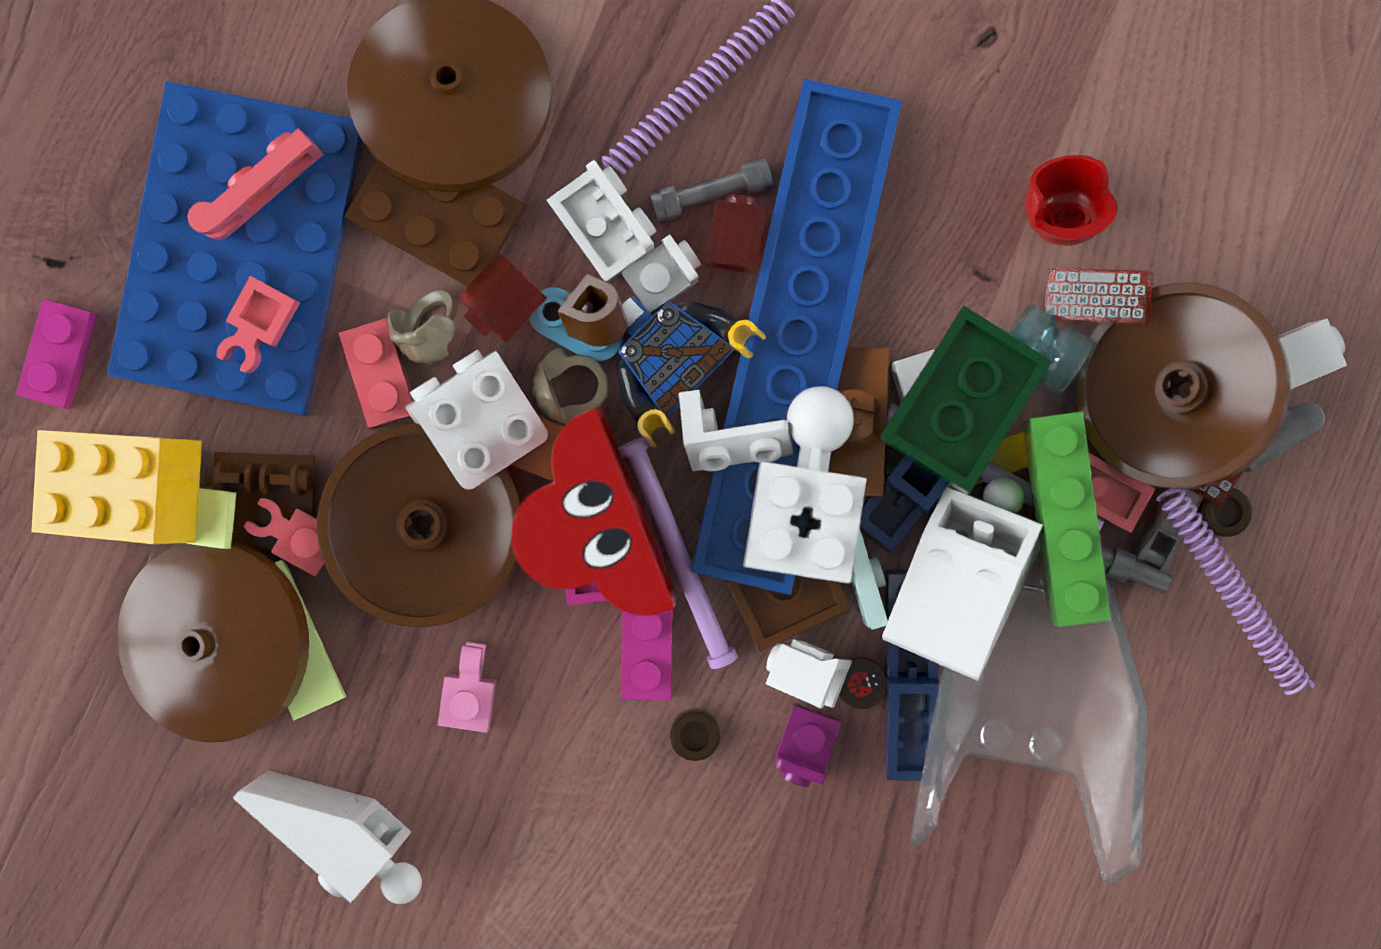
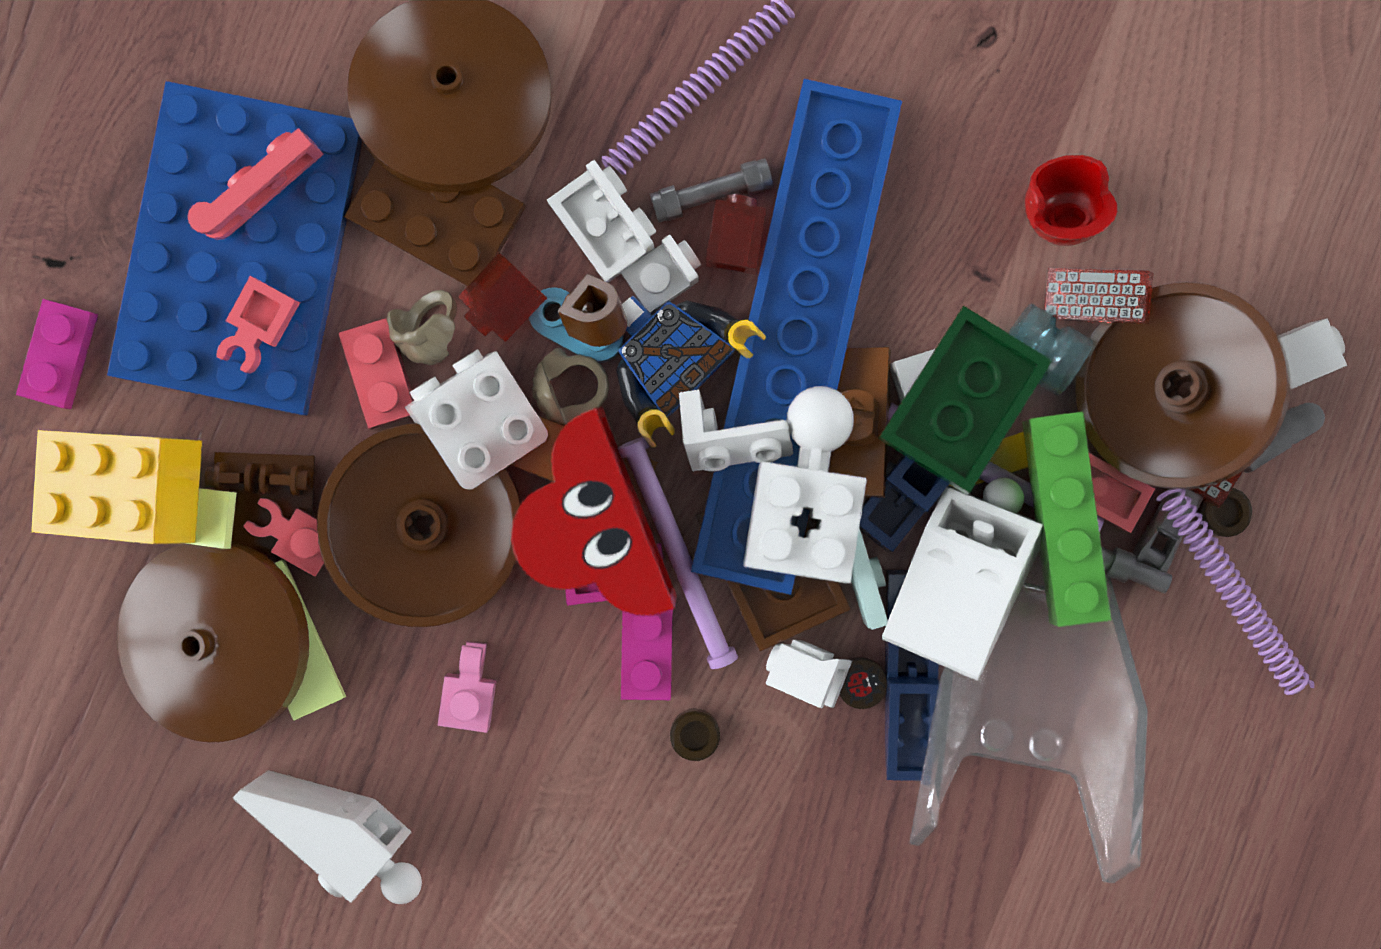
magenta bracket [773,703,841,787] -> none

